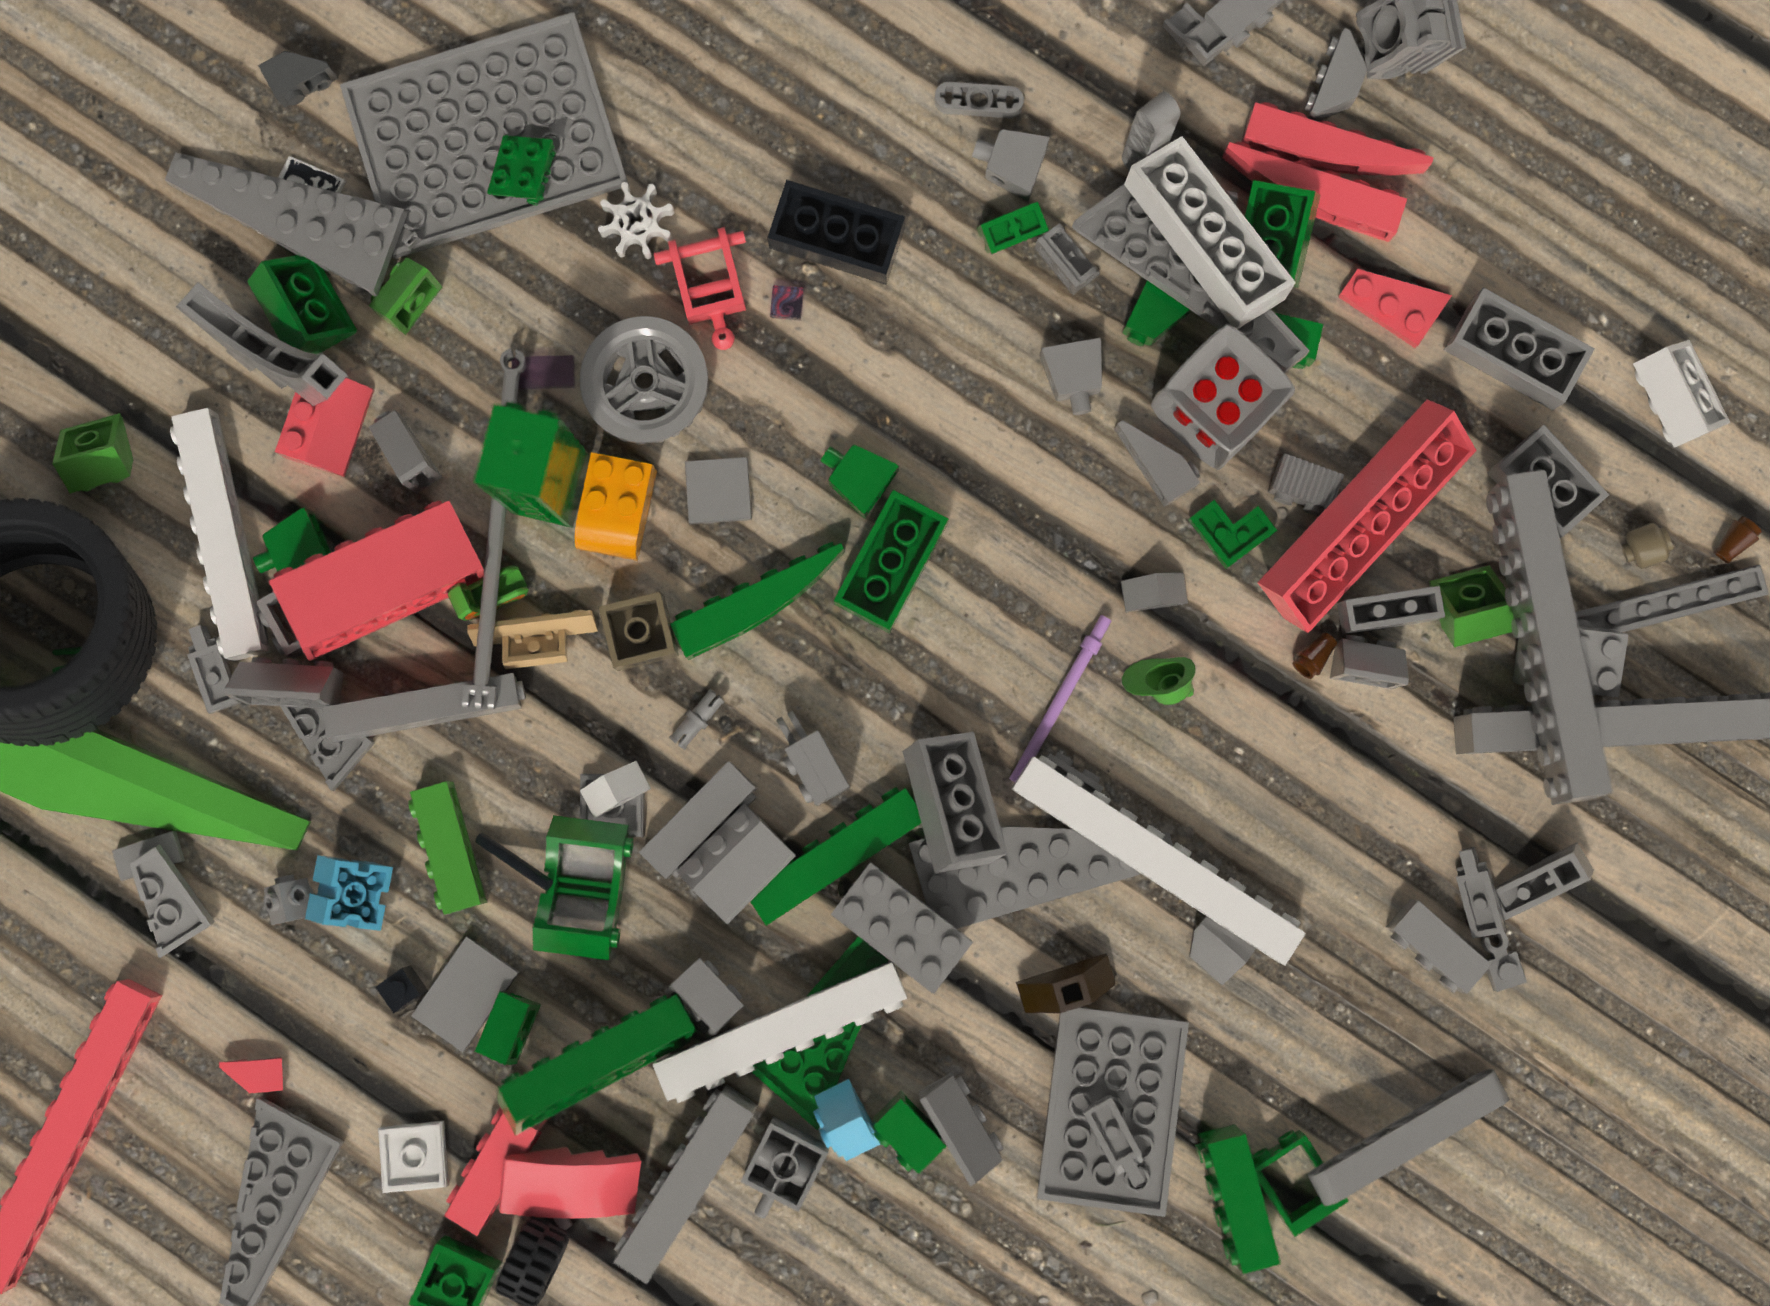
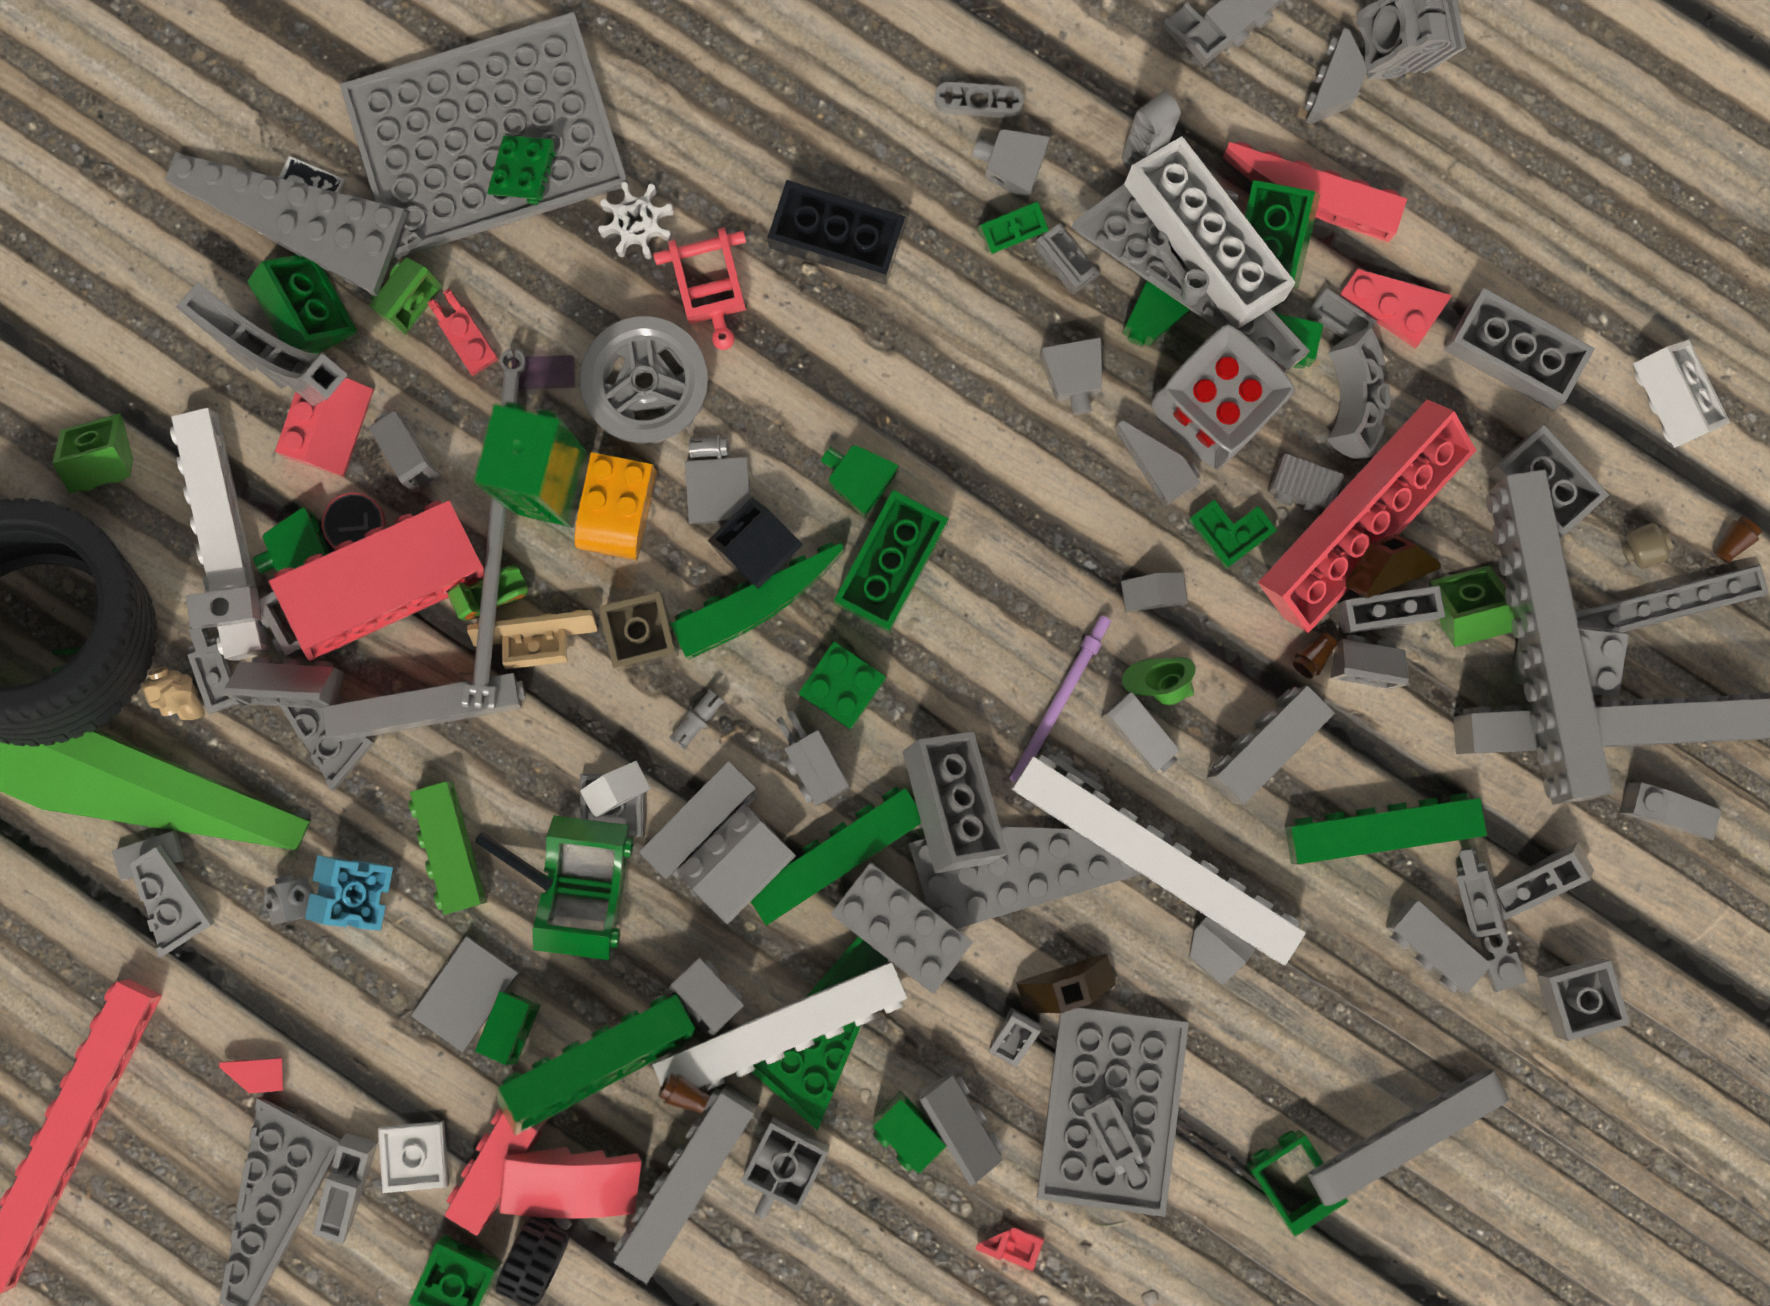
dark grey slope [258,51,338,108] -> none
black brick [375,965,428,1013] -> none
clear purple tile [770,285,804,321] -> none
medium azure brick [813,1079,880,1161] -> none
green brick [1195,1124,1281,1274] -> none
coral slope [1241,102,1434,176] -> none
none -> tan head [142,667,205,720]
none -> light grey piece [186,586,261,629]
none -> light grey slope [313,1133,377,1244]
none -> black tile [322,493,387,548]
none -> coral hinge [427,288,499,376]
none -> reddish brown cone [658,1073,709,1114]
none -> light grey pin [689,434,729,459]
none -> black slope [707,497,803,589]
none -> green brick [798,642,886,731]
none -> coral slope [975,1227,1045,1271]
none -> light grey slope [988,1008,1042,1067]
none -> light grey slope [1101,692,1179,773]
none -> light grey brick [1146,232,1210,306]
none -> light grey brick [1207,686,1335,805]
none -> green brick [1285,793,1487,865]
none -> light grey tile [1307,287,1377,339]
none -> light grey brick [1327,327,1390,459]
none -> dark brown slope [1346,534,1441,598]
none -> light grey brick [1537,958,1630,1041]
none -> light grey slope [1620,782,1721,840]

